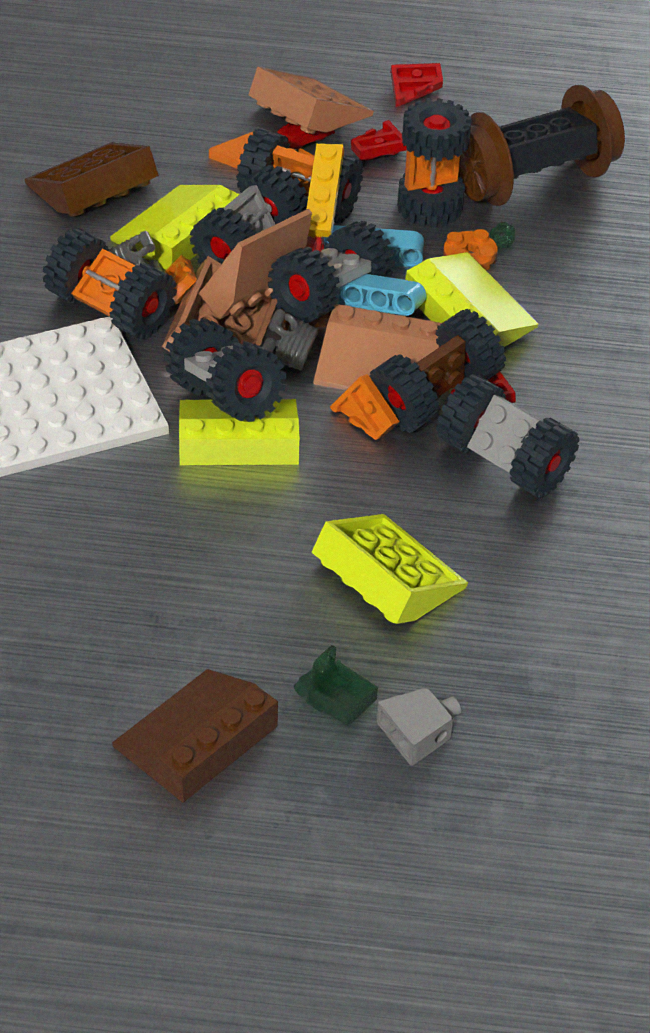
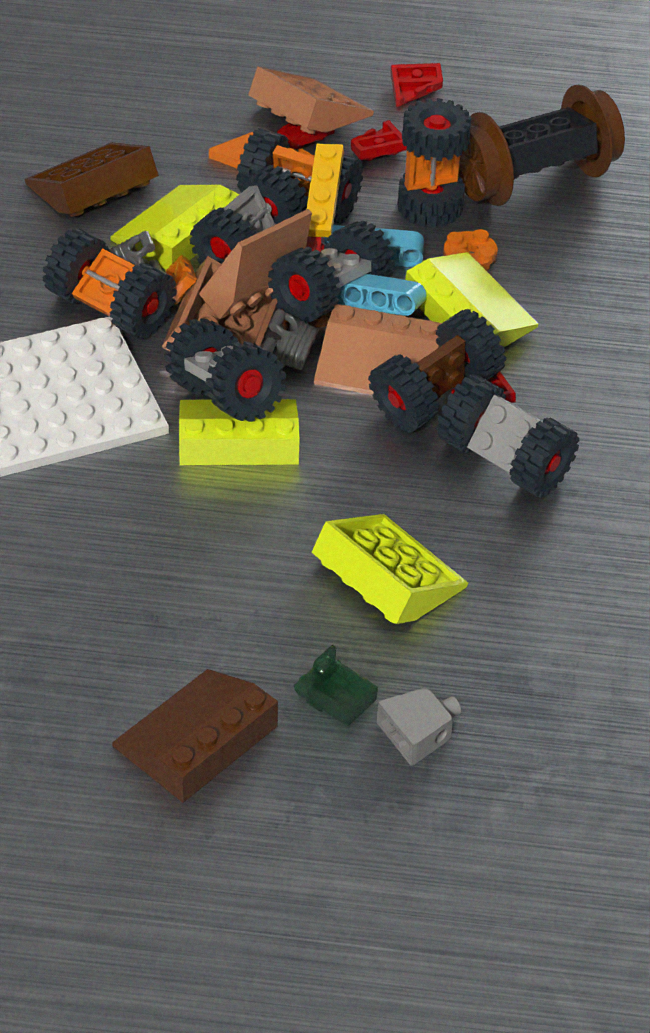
orange wing [330,374,400,440] -> none
clear green plate [490,222,515,248] -> none

